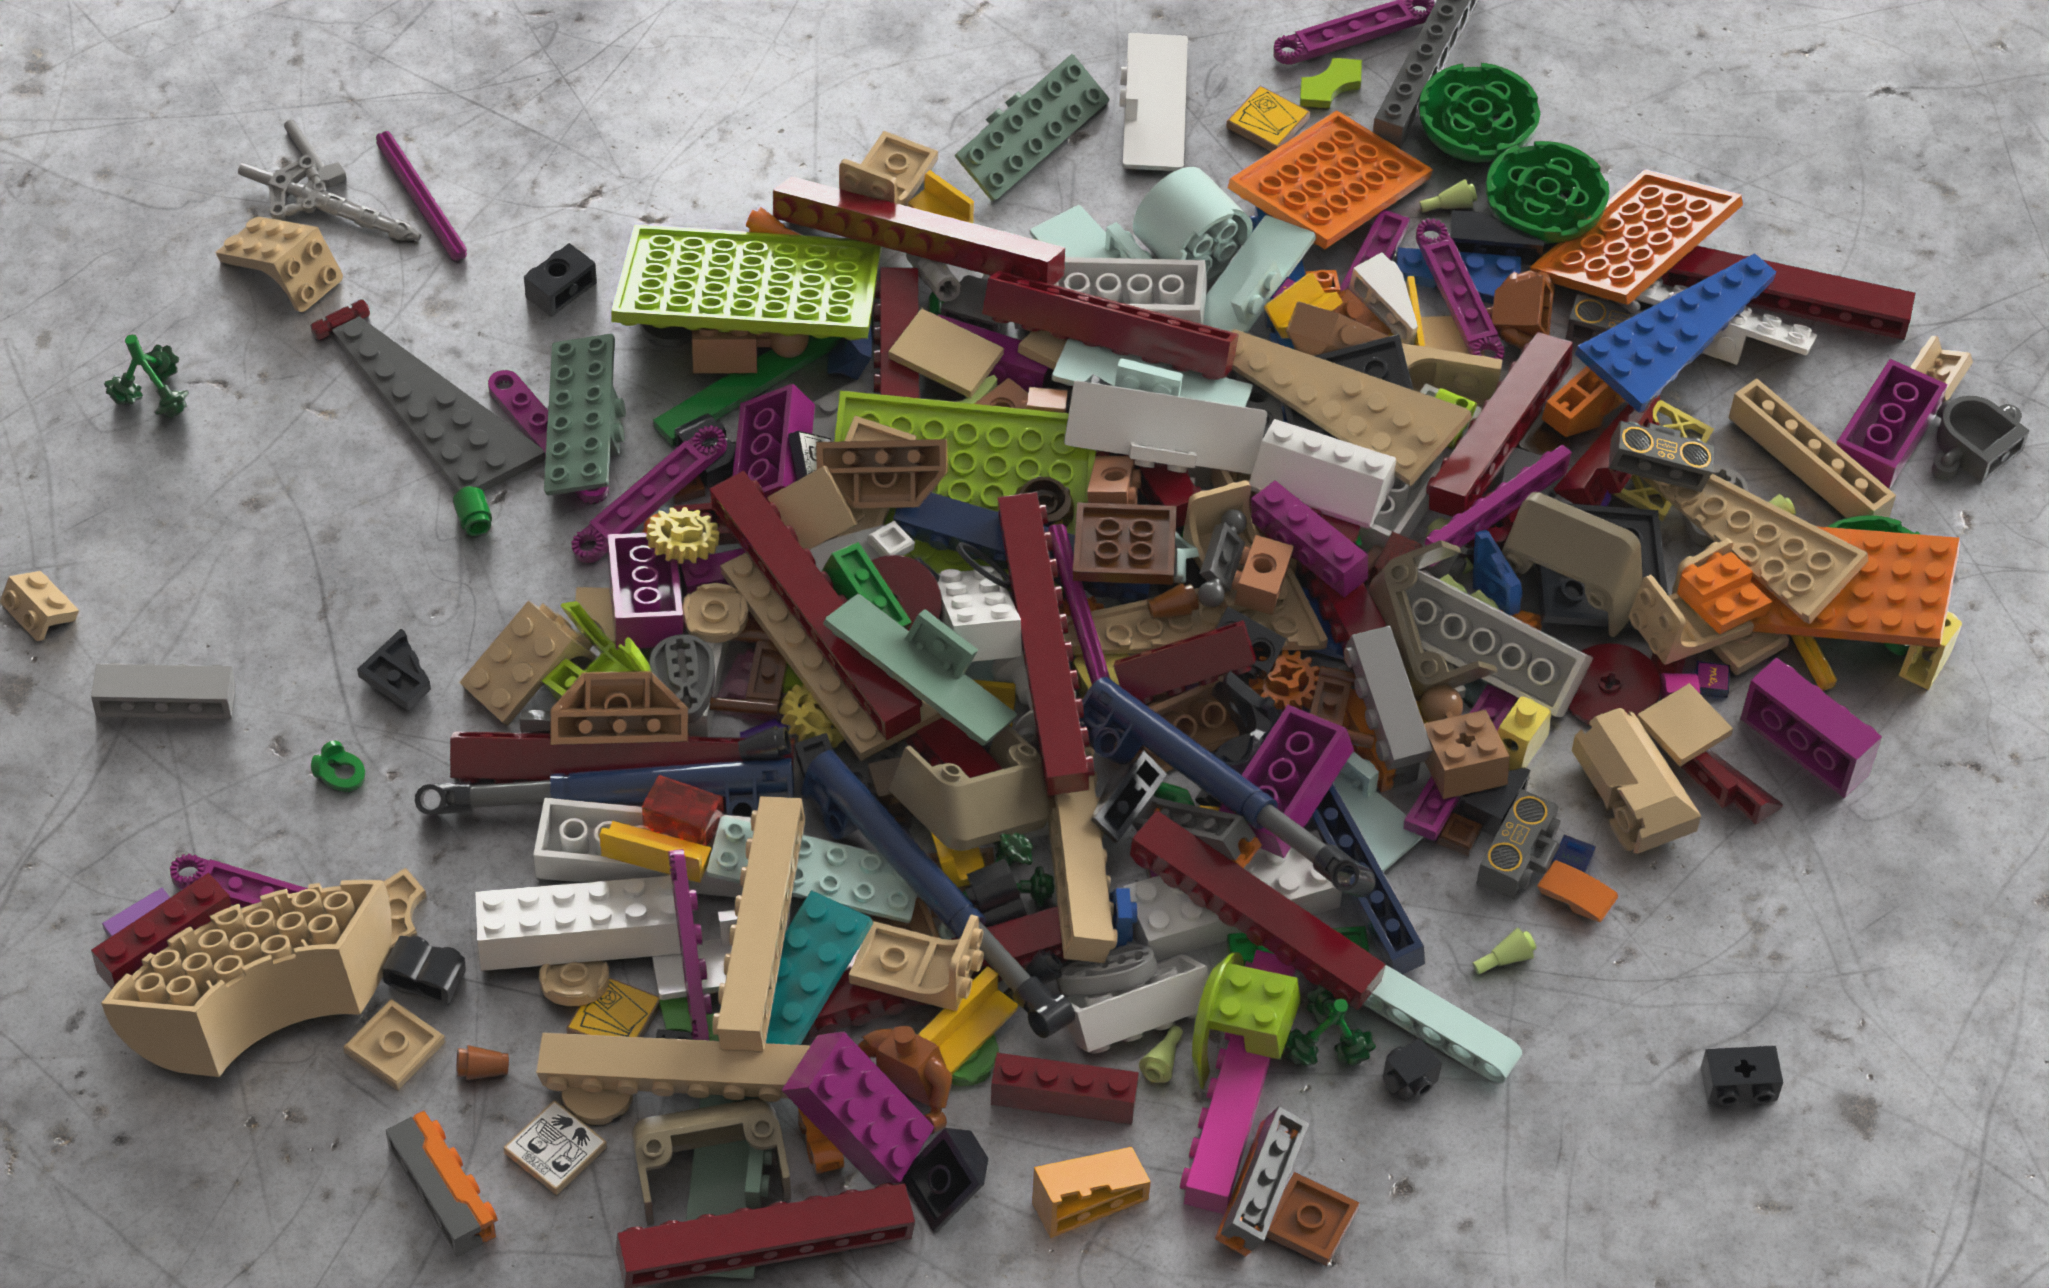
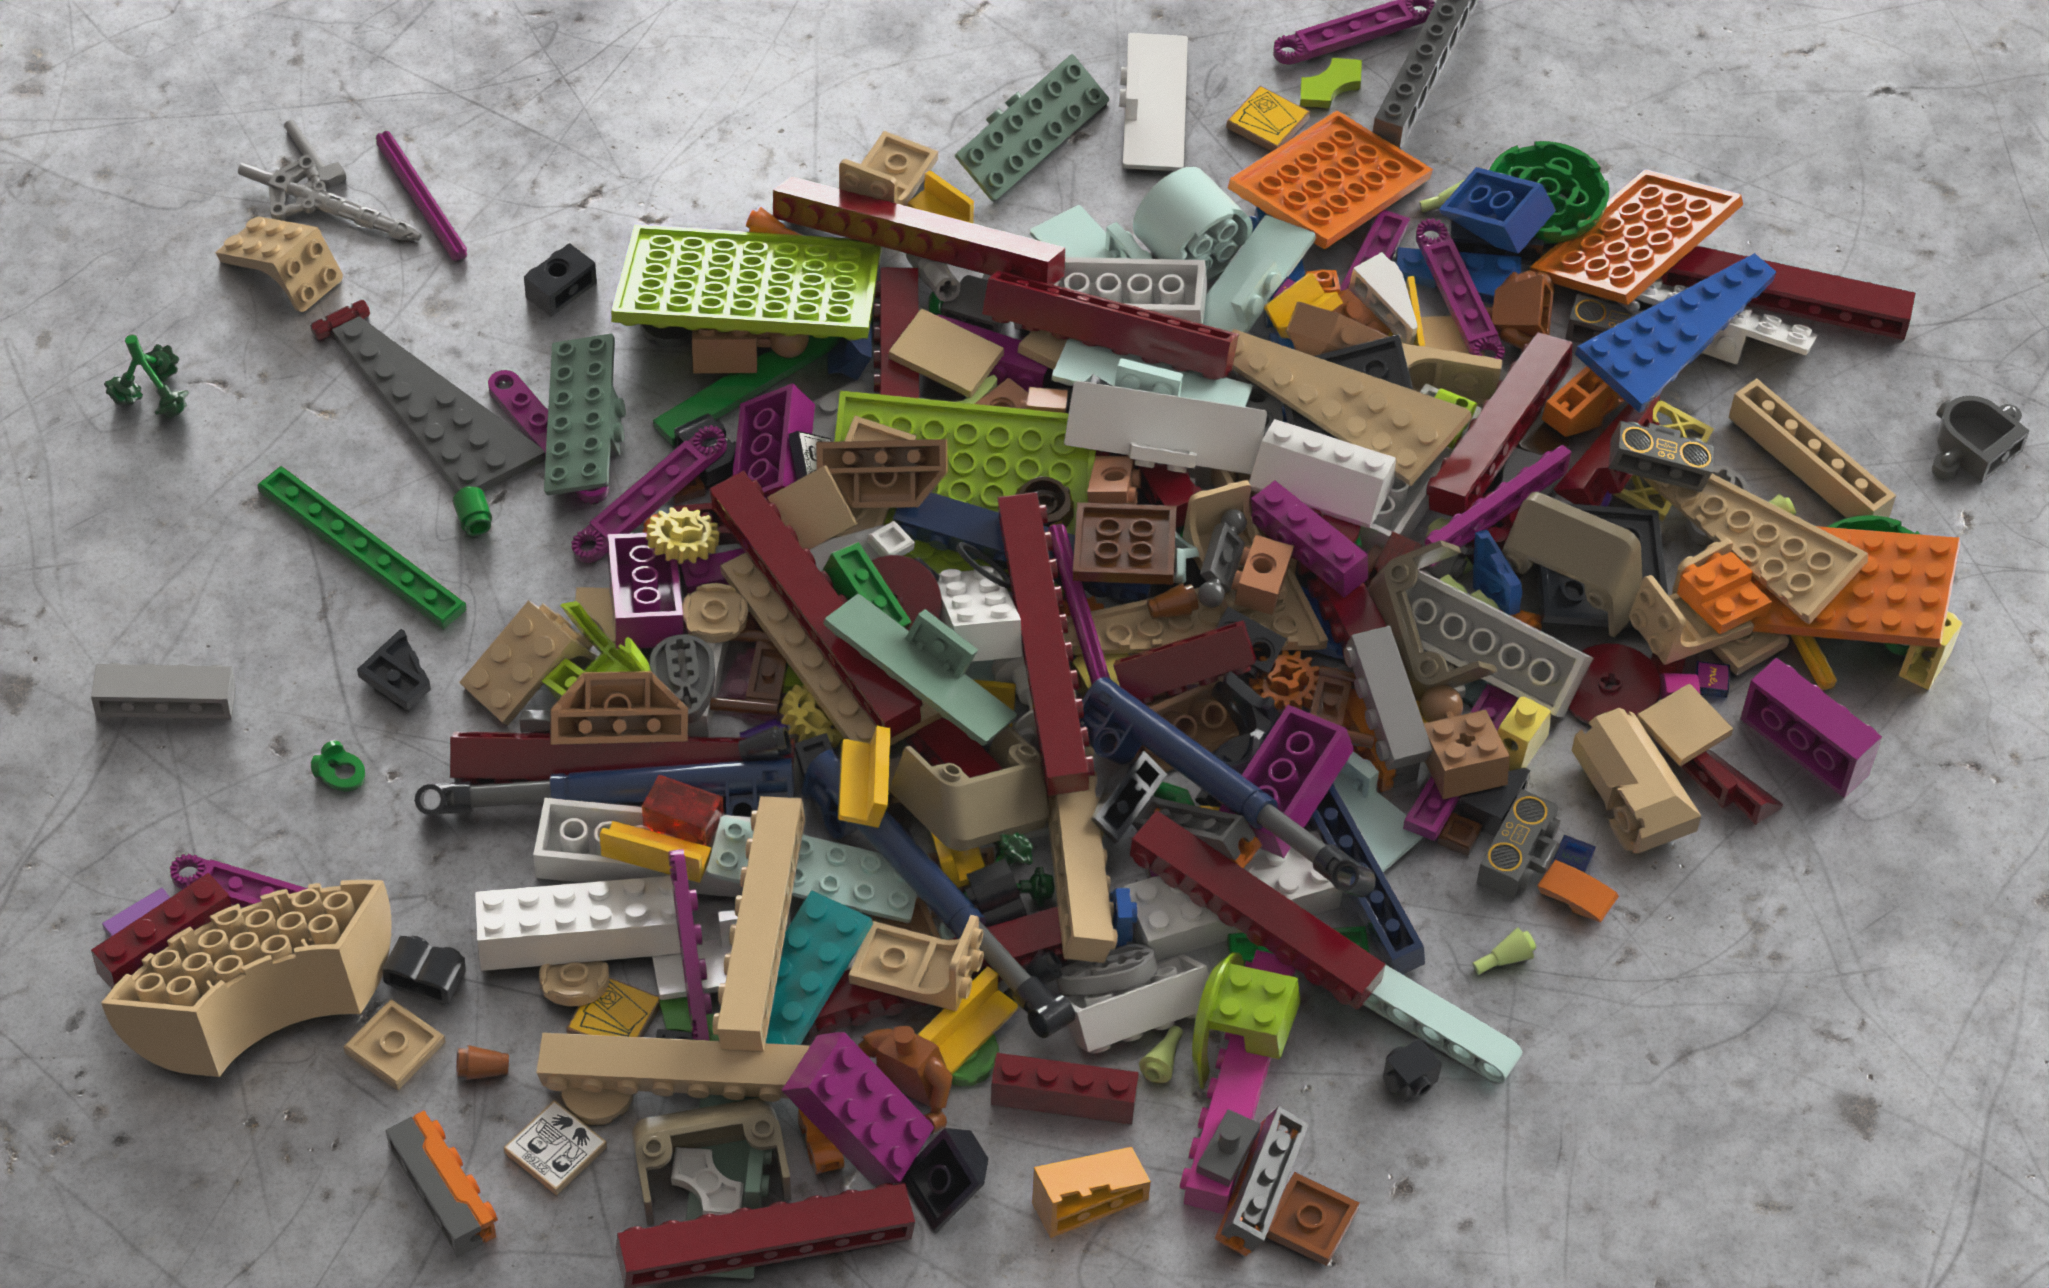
tan bracket [0,571,79,641] -> none
tan tile [384,868,426,956] -> none
dark green plant [1285,985,1376,1067] -> none
green brick [1419,63,1541,163] -> none
black brick [1700,1046,1784,1106] -> none
magenta brick [1836,359,1948,490] -> none
tan bracket [1910,336,1973,402] -> none
none -> green tile [257,466,467,630]
none -> white tile [671,1147,744,1216]
none -> yellow panel [838,726,890,828]
none -> dark grey tile [1196,1109,1261,1187]
none -> blue slope [1439,167,1556,253]

